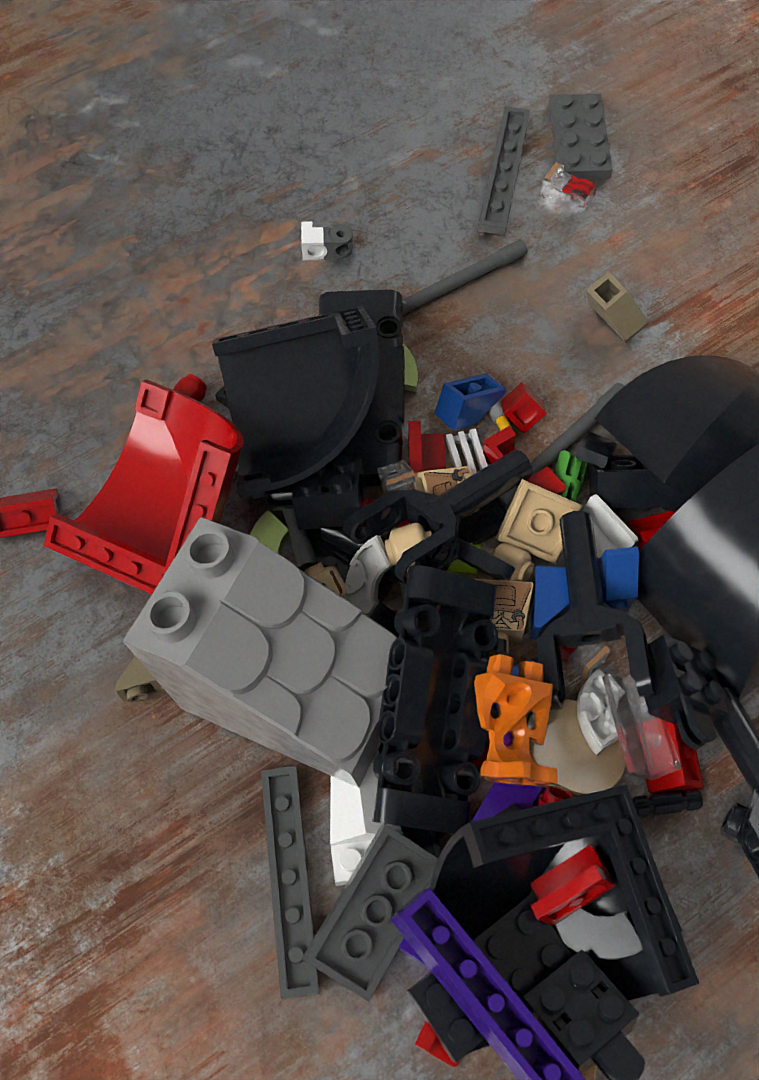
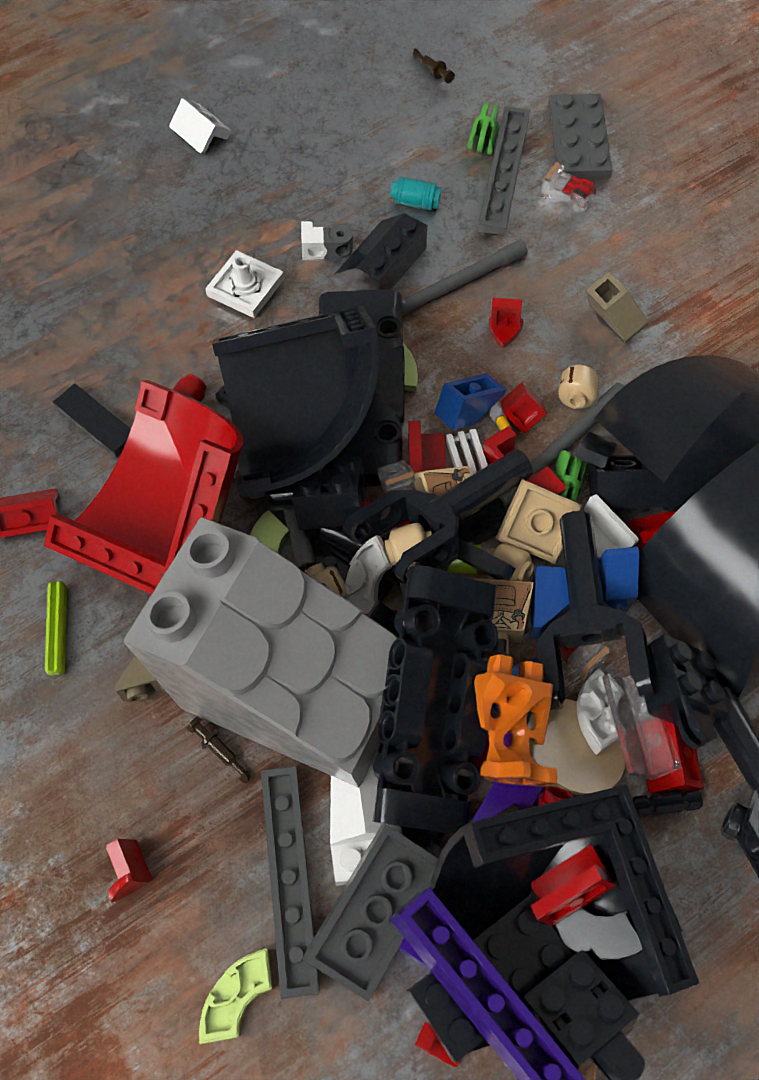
none -> lime axle [45,581,67,676]
none -> black tile [53,383,131,458]
none -> red tile [106,839,153,902]
none -> white panel [170,98,232,154]
none -> dark brown piece [186,716,251,783]
none -> yellowish green tile [199,949,273,1044]
none -> white plate [205,250,284,318]
none -> black slope [334,213,428,291]
none -> teal head [390,176,441,211]
none -> dark brown piece [413,48,455,84]
none -> bright green arm [467,102,499,155]
none -> red tile [489,297,524,348]
none -> tan head [558,365,599,409]

